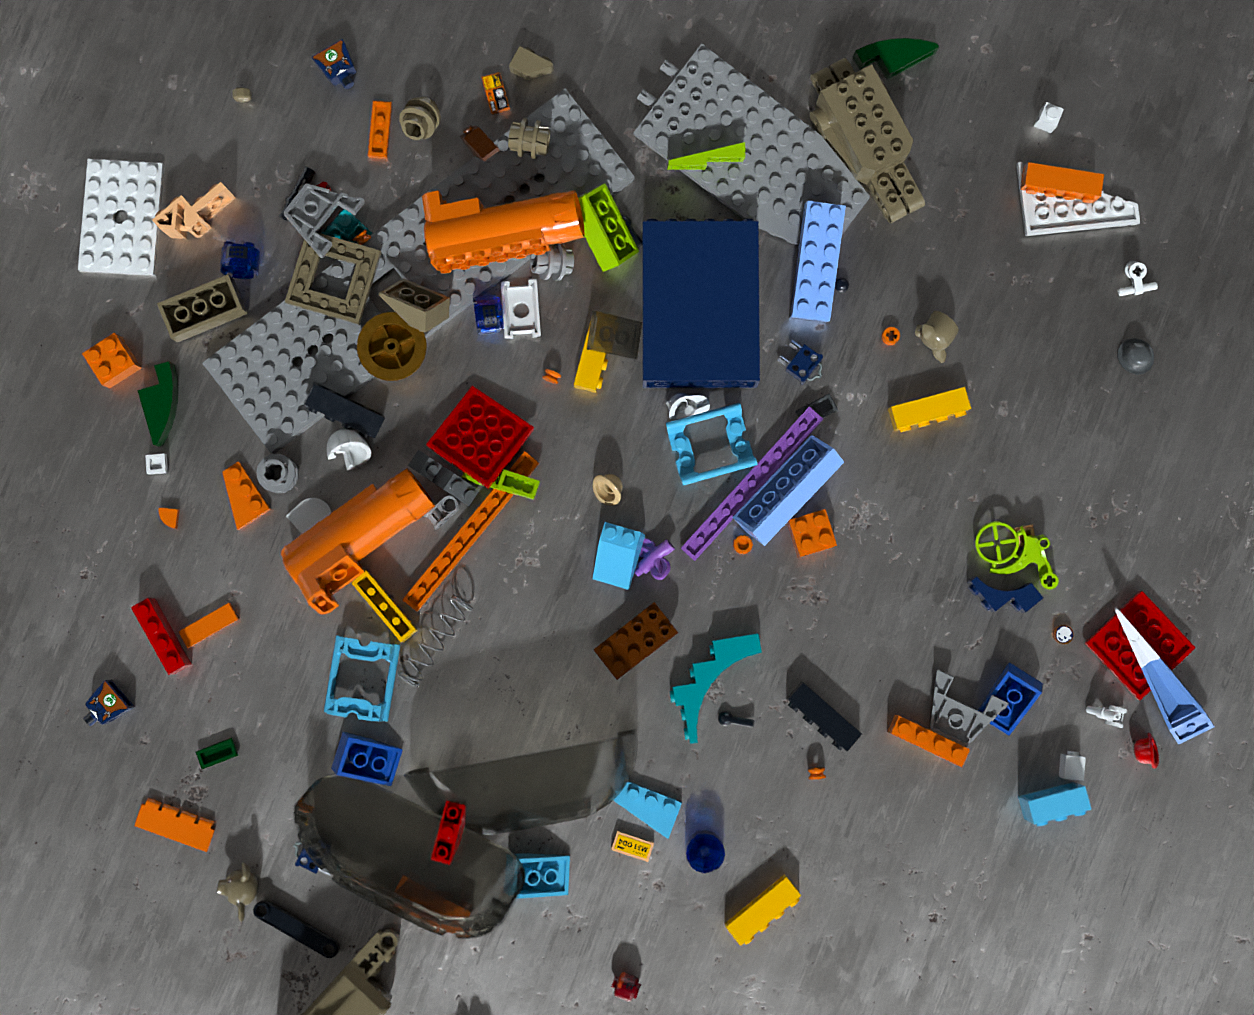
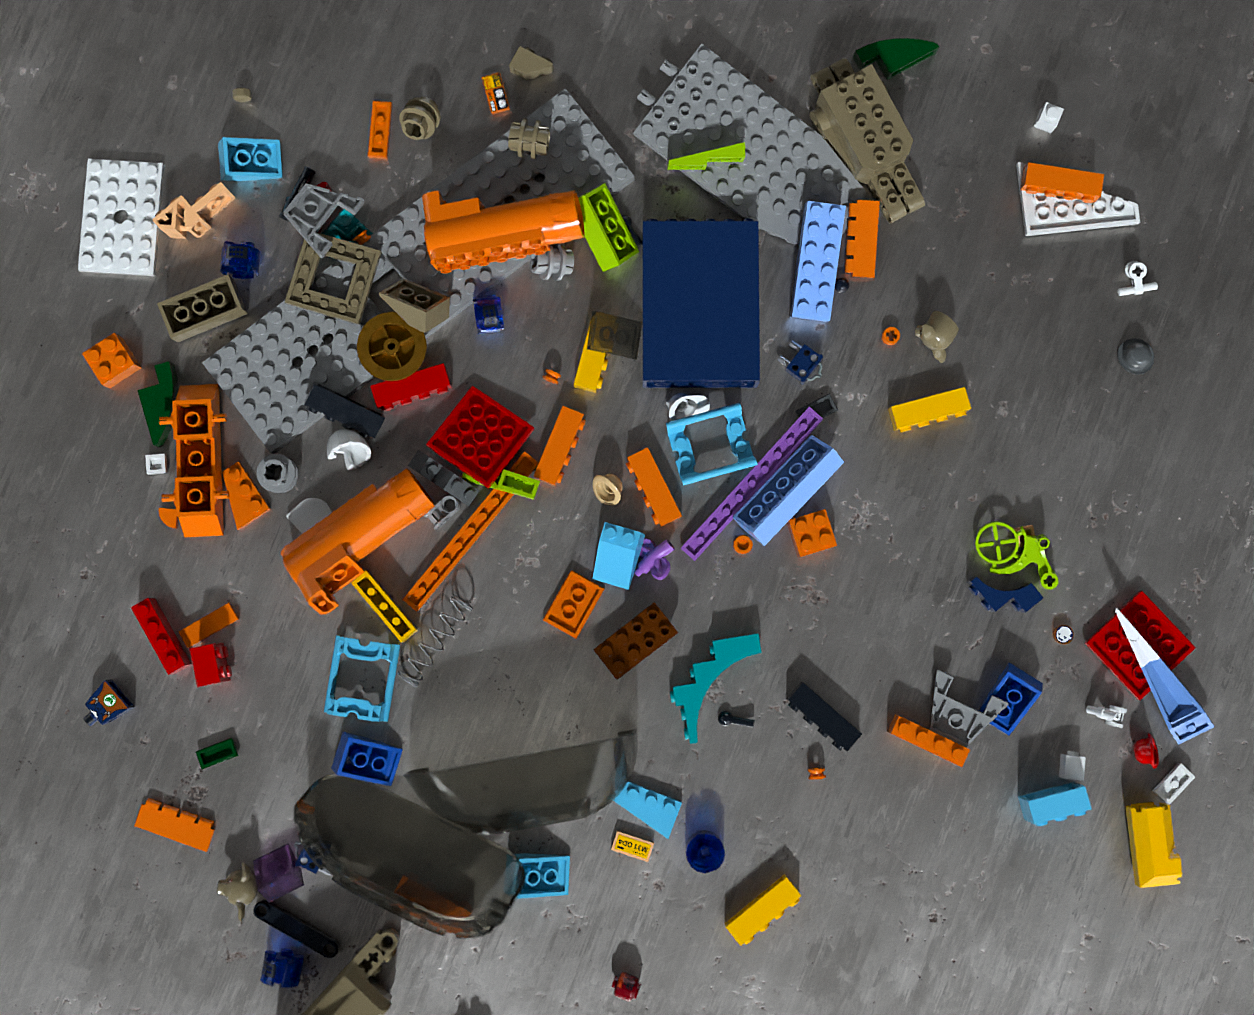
torso [312,39,356,89] -> none
red slope [431,800,466,865] -> none
reddish brown slope [460,125,500,162] -> none
white piece [501,279,541,339] -> none
none -> orange piece [159,384,230,538]
none -> red brick [190,643,232,687]
none -> medium azure slope [218,137,282,181]
none -> clear purple slope [253,843,304,903]
none -> clear blue brick [260,949,304,988]
none -> red brick [370,363,452,411]
none -> orange brick [533,406,586,487]
none -> orange tile [543,570,604,639]
none -> orange brick [625,447,682,527]
none -> orange windscreen [845,200,880,278]
none -> yellow brick [1125,802,1182,888]
none -> white plate [1152,763,1195,804]

